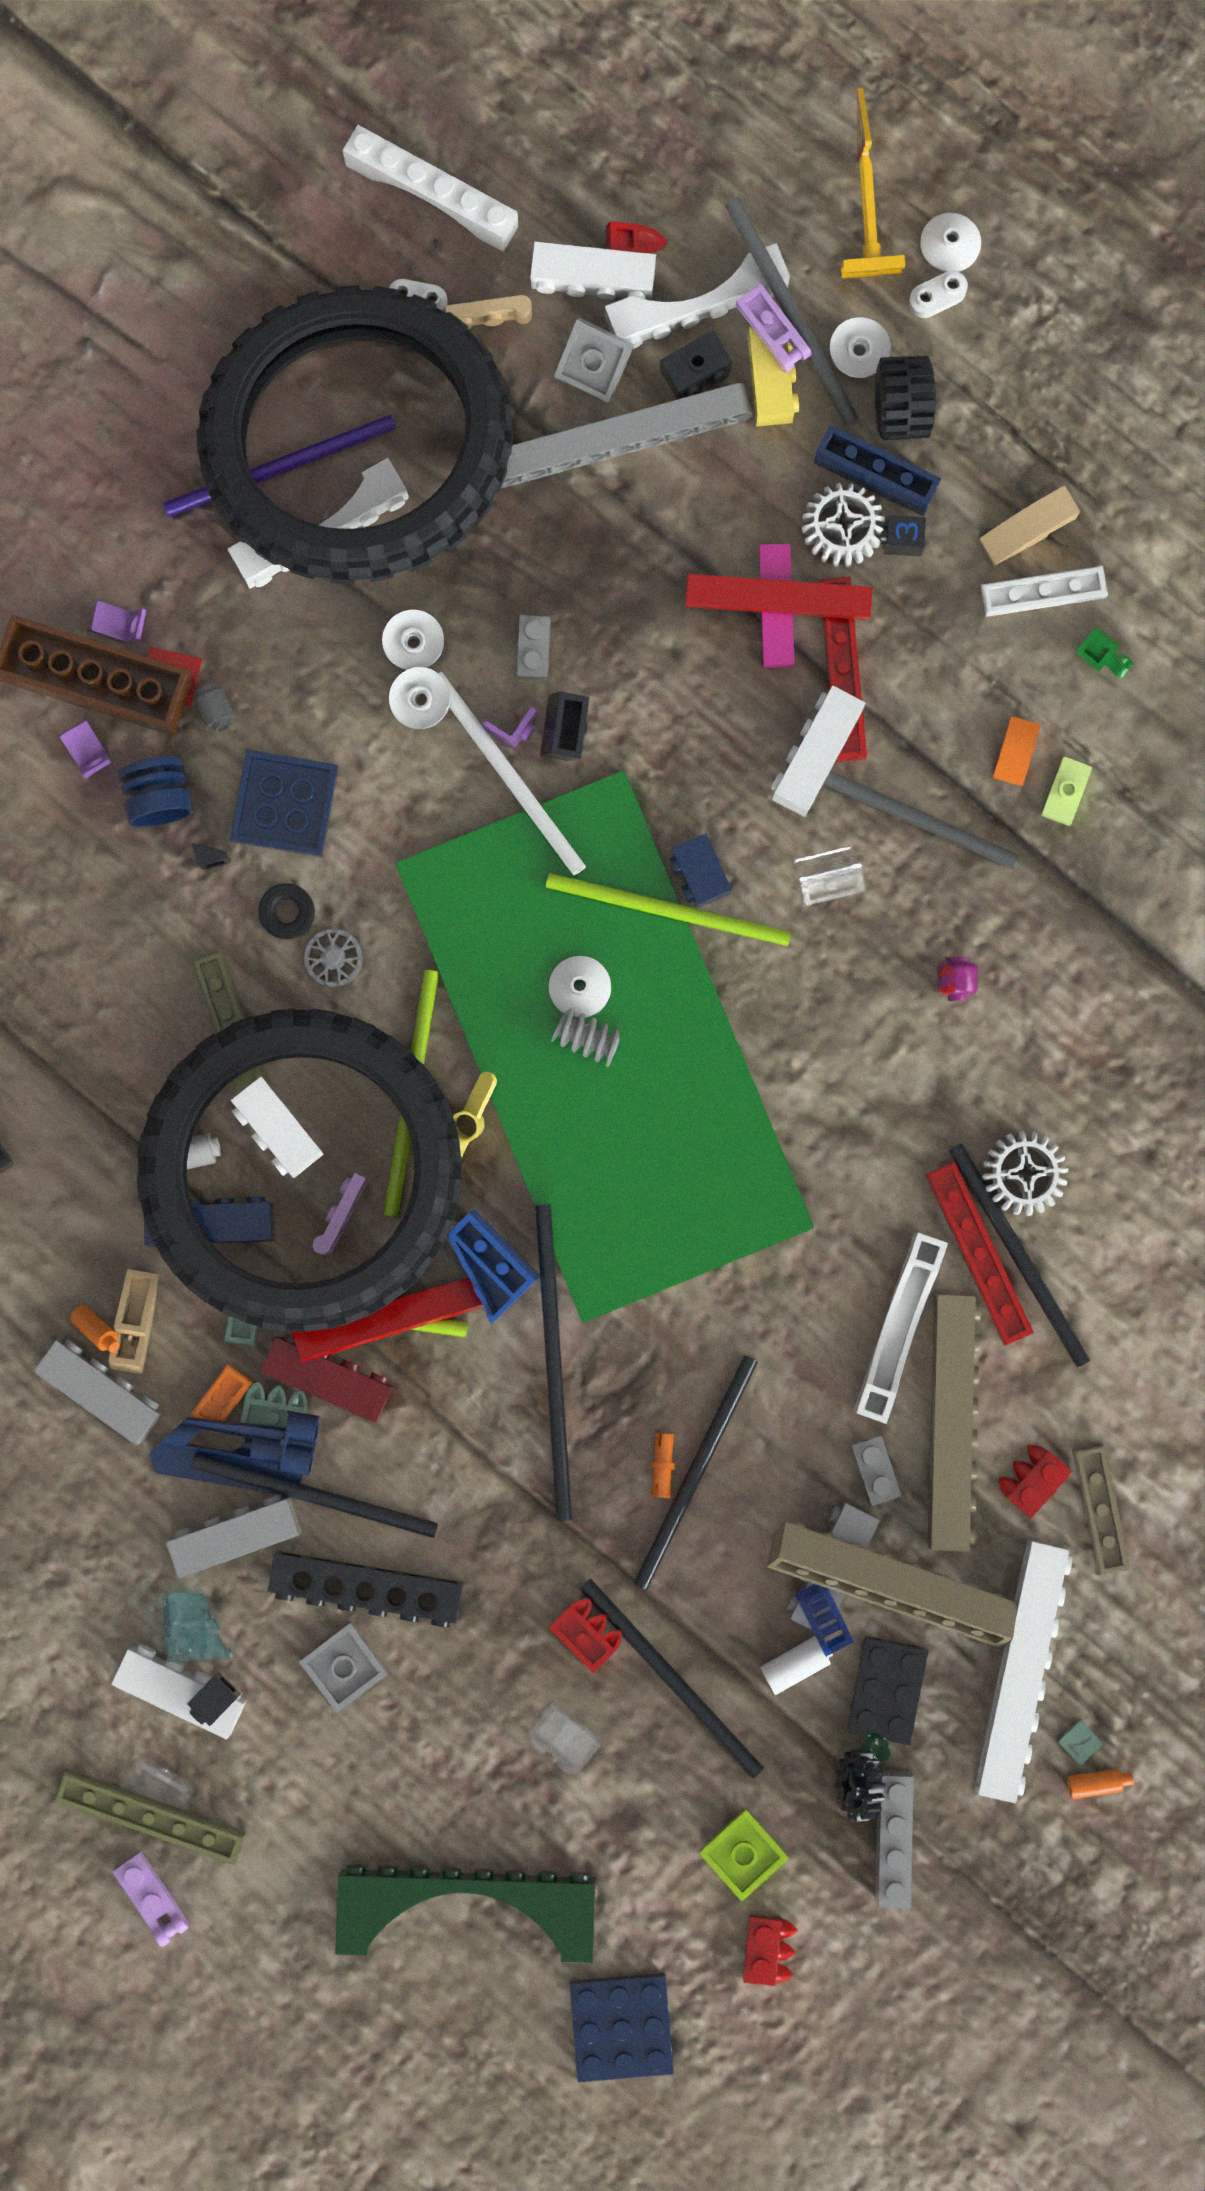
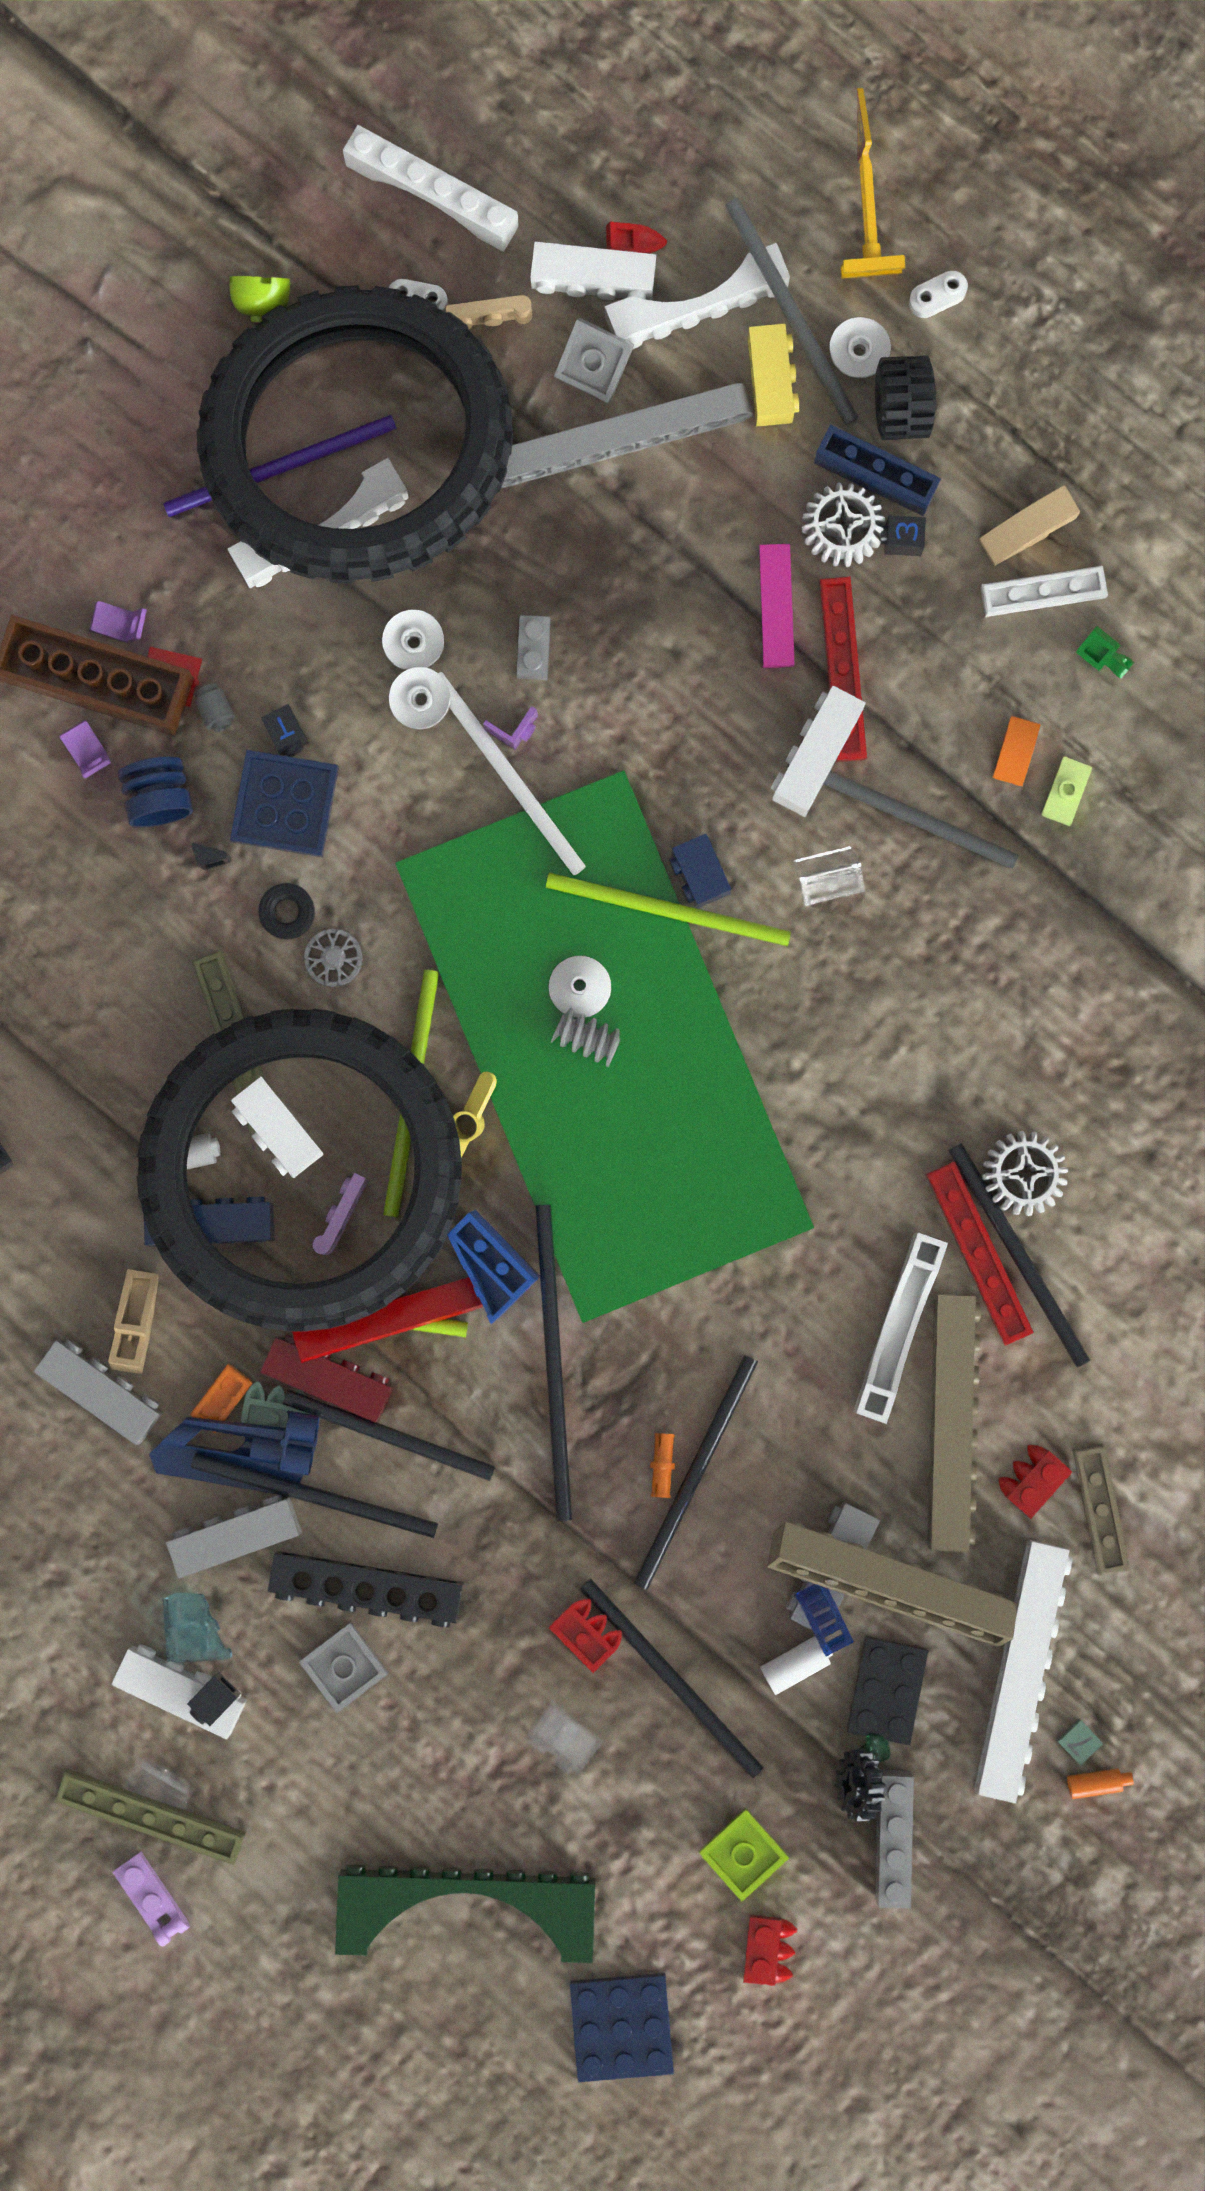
orange cylinder [70,1305,120,1353] -> none
sand green tile [224,1316,259,1346] -> none
black brick [540,691,590,761] -> none
black brick [660,330,732,400] -> none
red tile [685,574,873,620] -> none
lavender plate [735,284,812,373] -> none
light grey plate [851,1435,902,1506] -> none
white dish [920,213,981,272] -> none
magenta head [937,957,978,1001] -> none
none -> lime cylinder [230,276,290,323]
none -> black brick [261,704,308,757]
none -> black piece [282,1390,495,1481]

